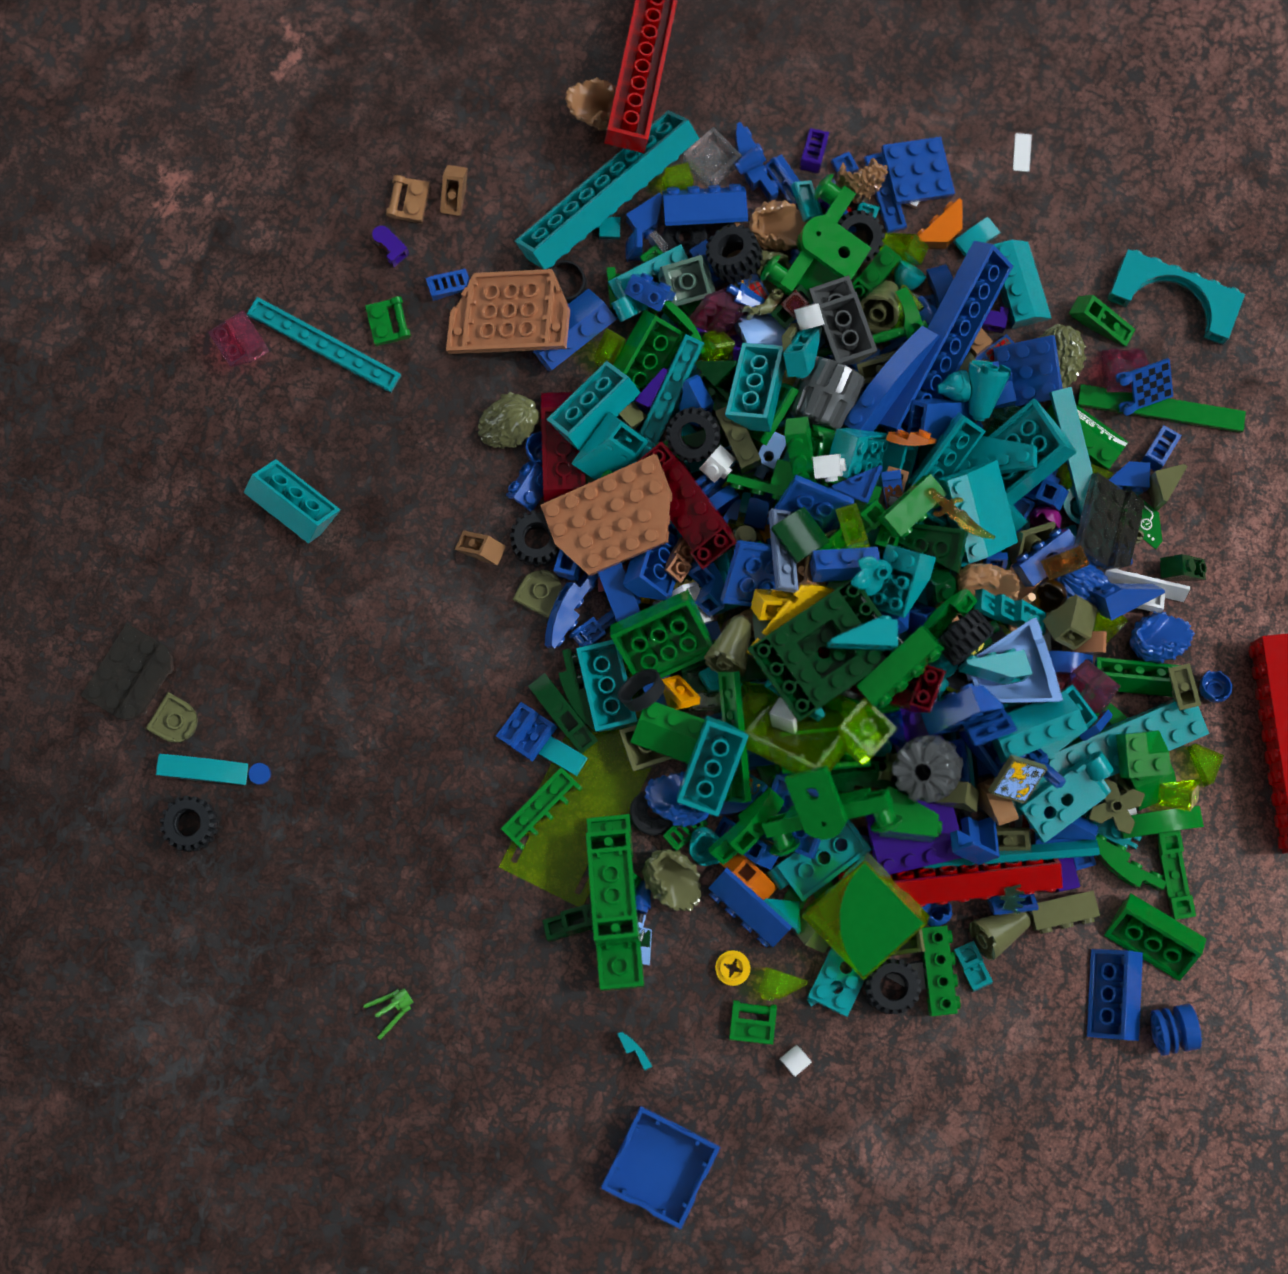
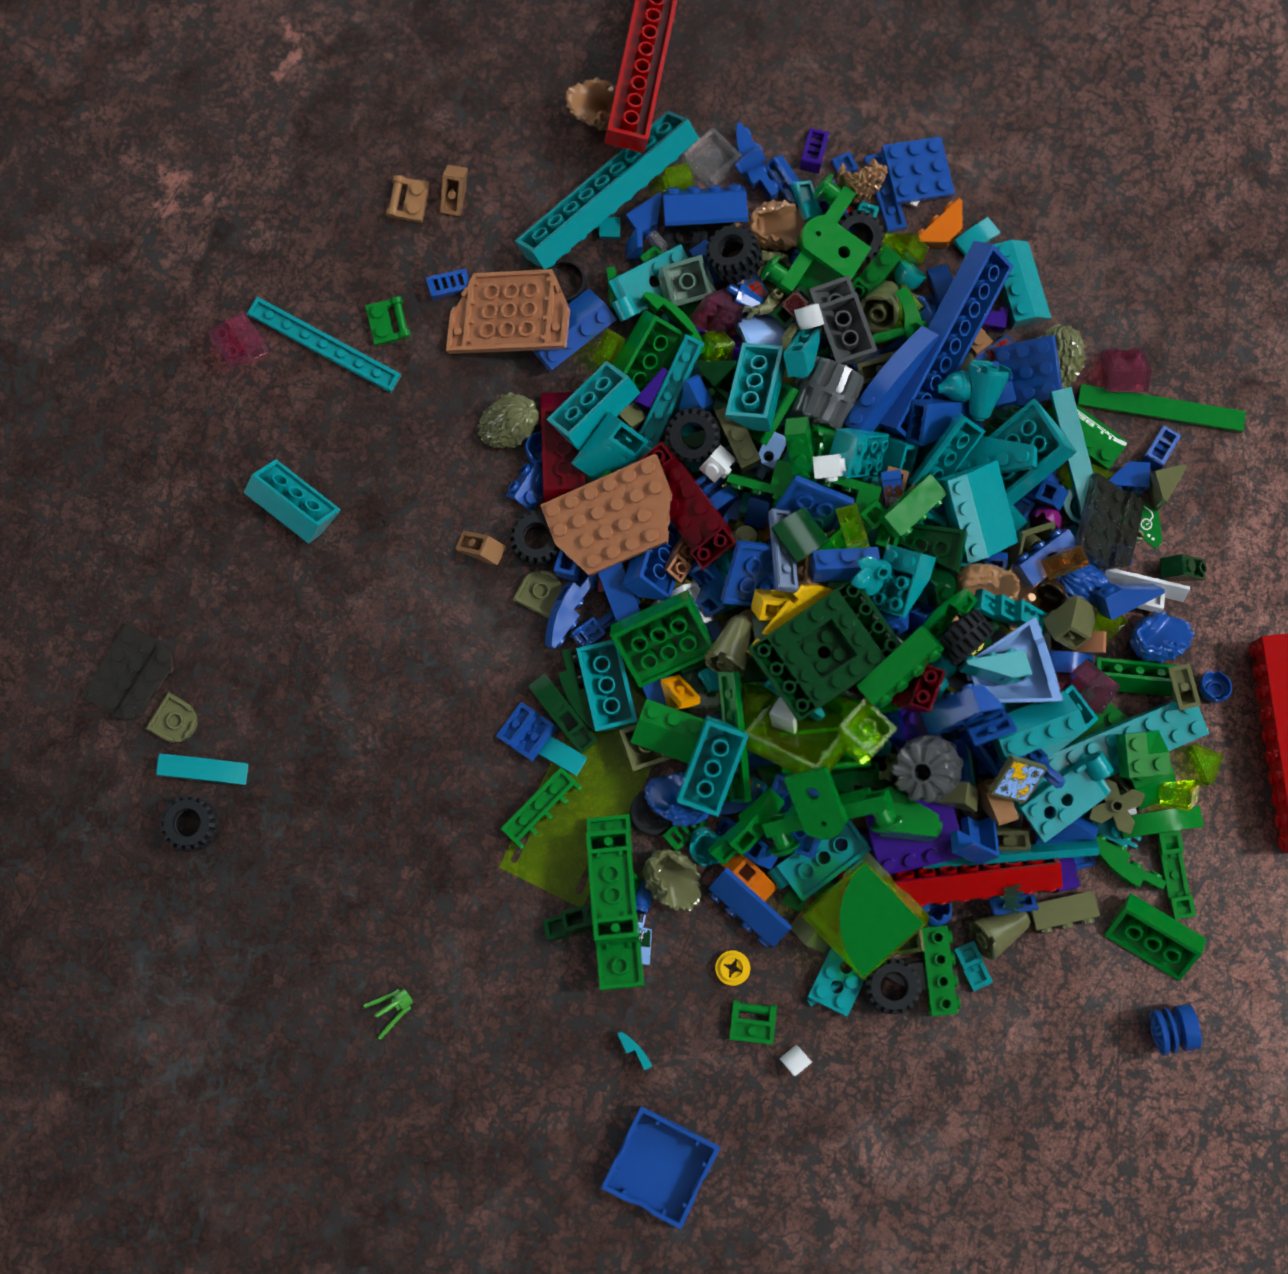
blue tile [249,763,271,785] -> none
dark purple leg [372,225,409,267] -> none
black tyre [618,669,665,711] -> none
blue bracket [624,272,676,311] -> none
clear neon green slope [757,967,808,1002] -> none
teal slope [764,898,801,934] -> none
teal slope [828,616,898,651] -> none
blue tile [831,465,883,504] -> none
orange slope [886,429,937,446] -> none
piece [927,488,996,539] -> none
white sticker [1013,133,1032,172] -> none
green slope [1069,295,1136,347] -> none
blue tile [1079,710,1112,741] -> none
blue slope [1087,949,1143,1041] -> none
teal arch [1107,249,1245,345] -> none
blue flag [1116,358,1173,416] -> none

